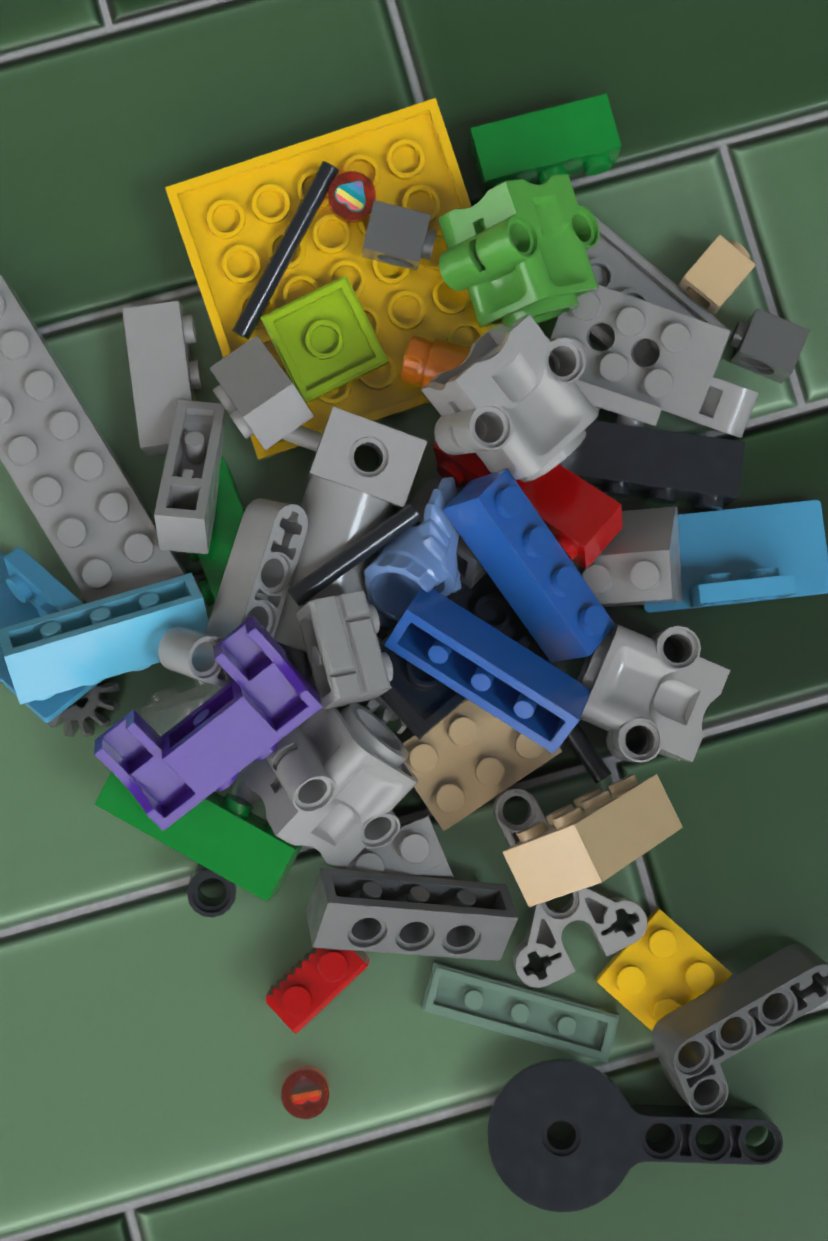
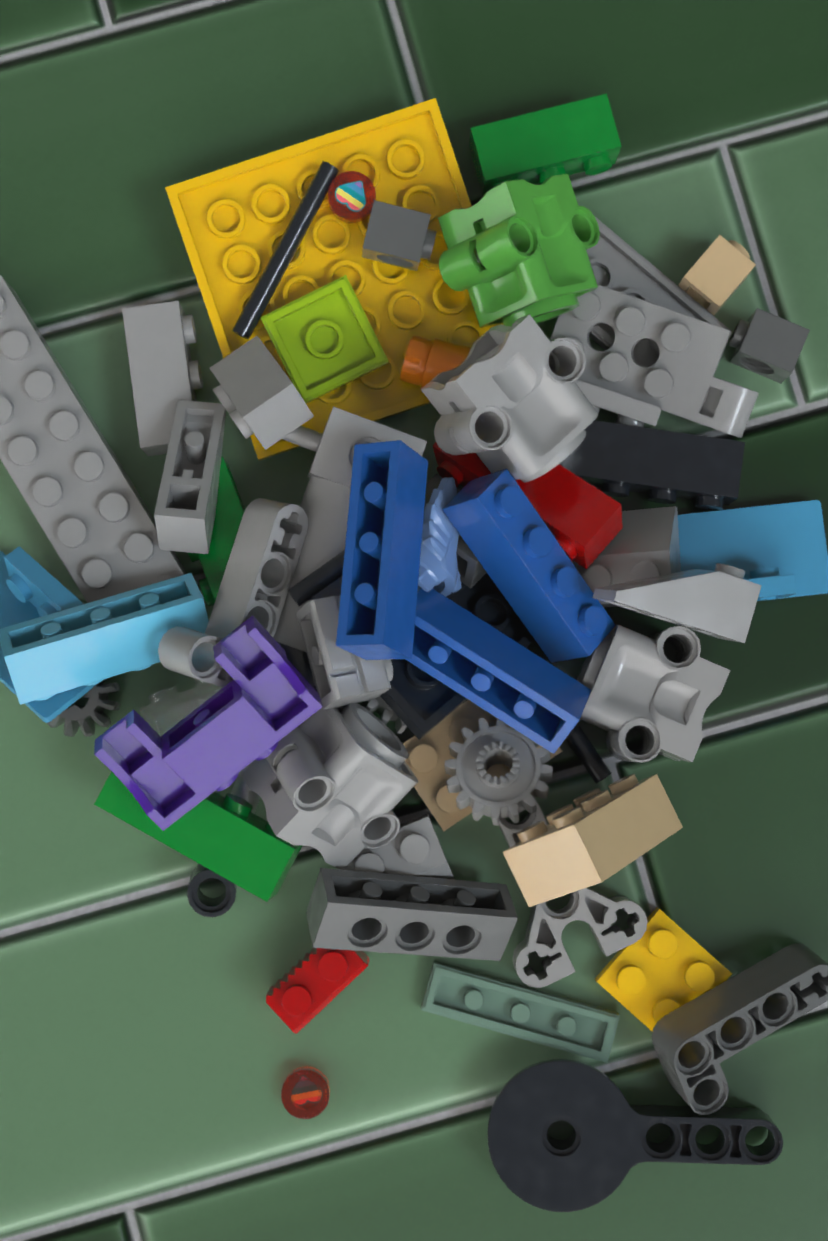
none -> blue brick [336,440,428,660]
none -> light grey gear [444,718,553,826]
none -> light grey slope [592,563,762,643]

